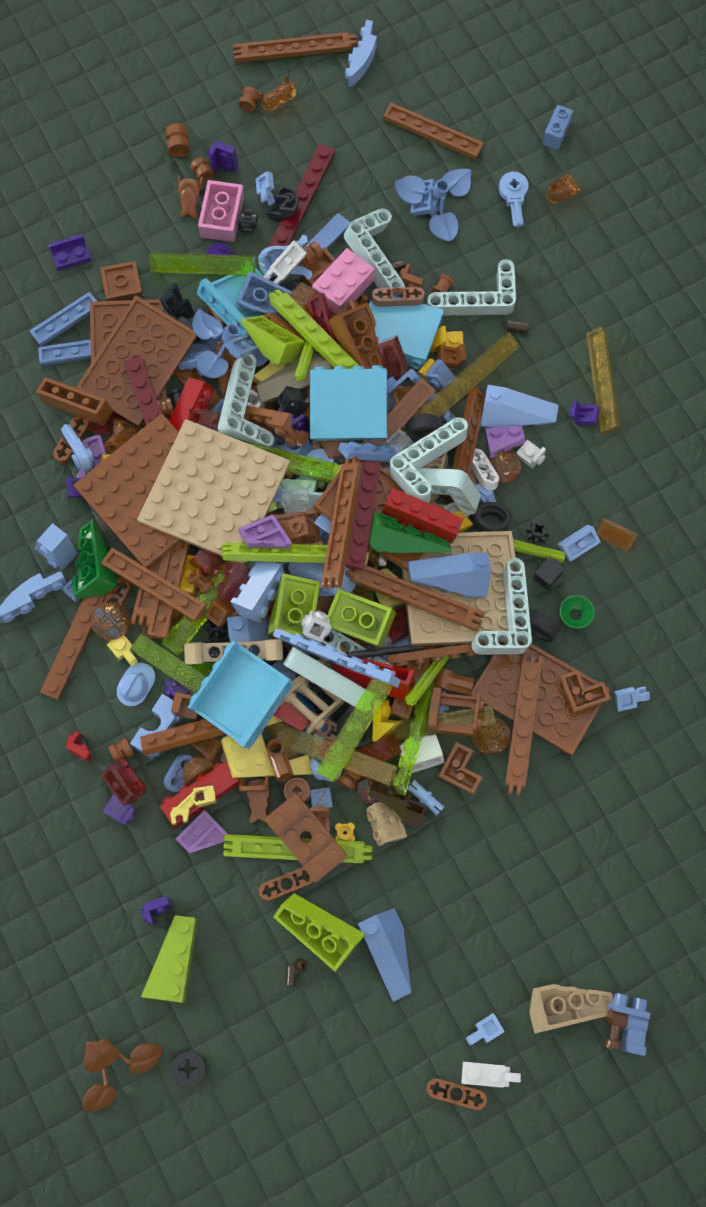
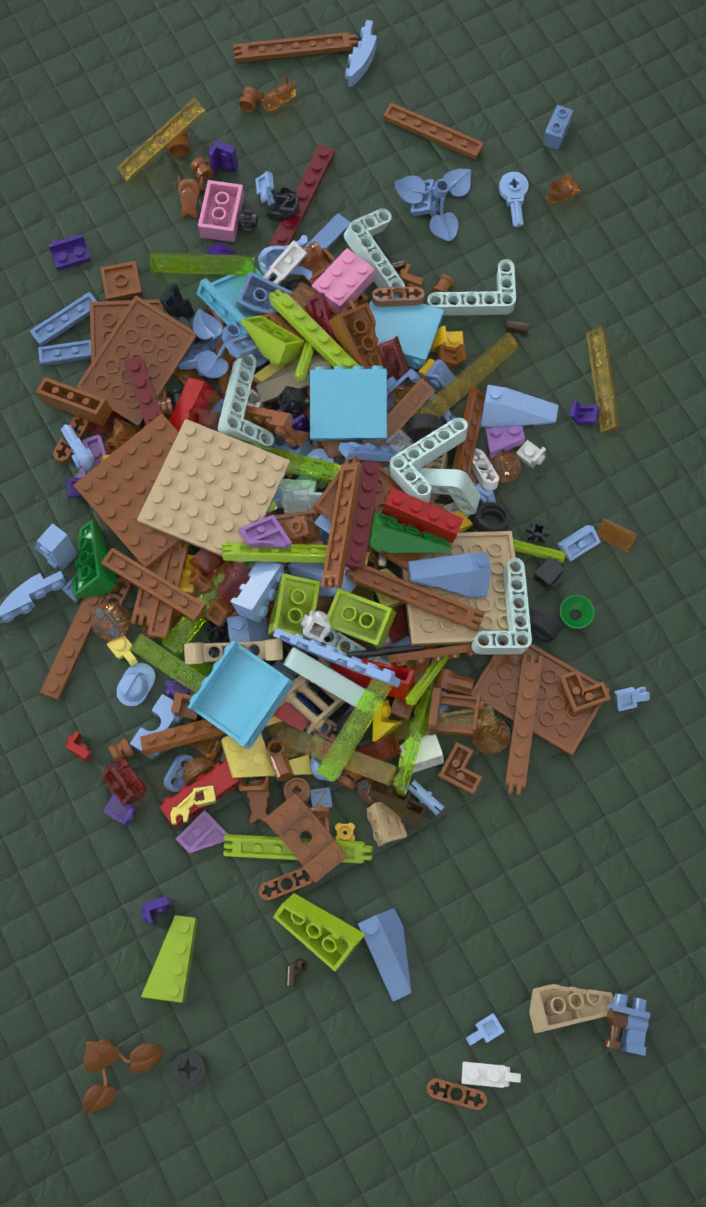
none -> clear yellow plate [117,97,206,181]

